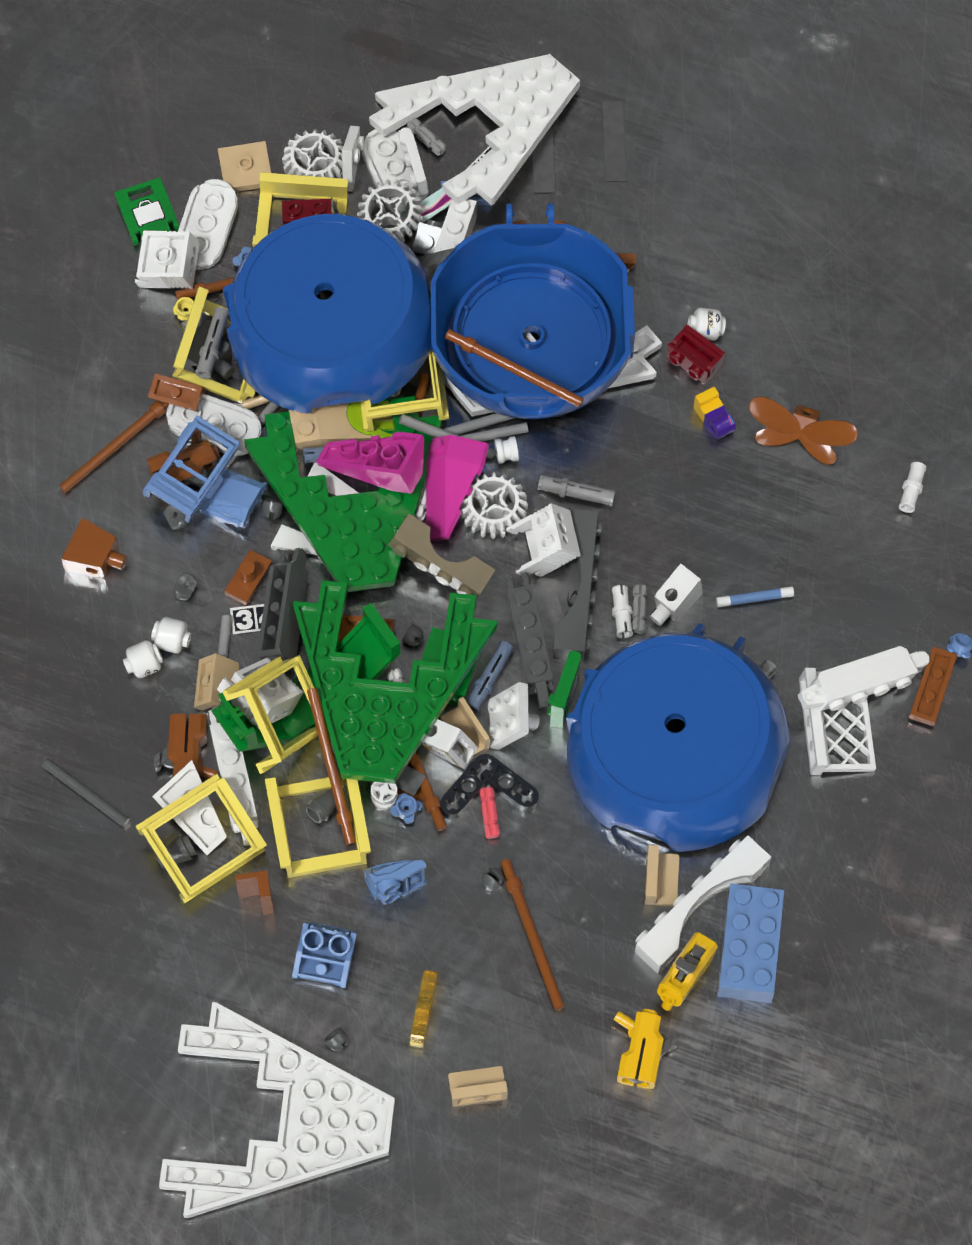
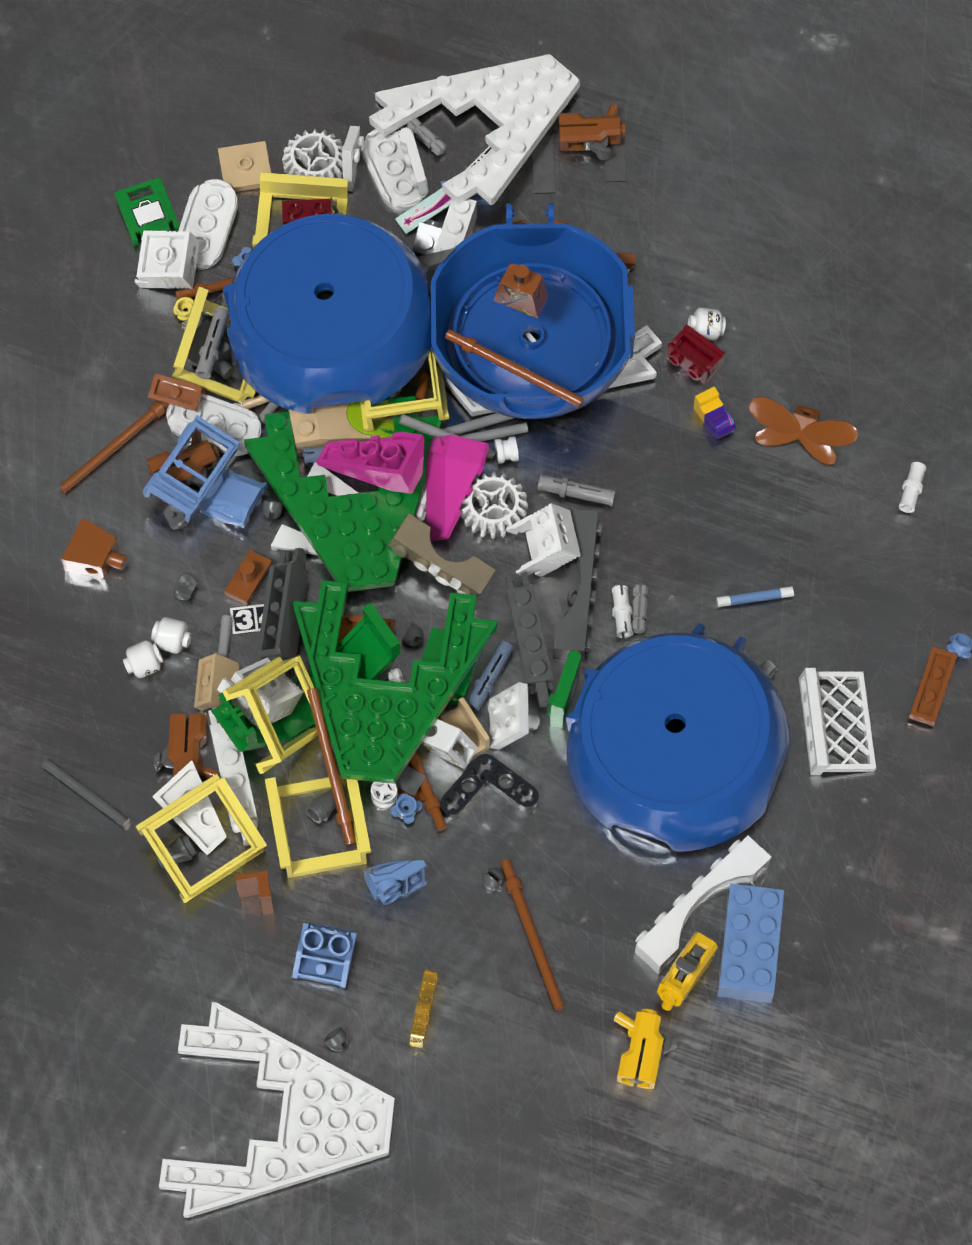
white gear [357,179,424,243] -> none
tan panel [448,1066,508,1107] -> none
coral axle [480,787,500,839] -> none
tan panel [645,845,679,907] -> none
white torso [649,564,703,626] -> none
white hinge [797,646,930,711] -> none
none -> dark orange torso [494,263,548,319]
none -> dark orange piece [559,104,625,160]

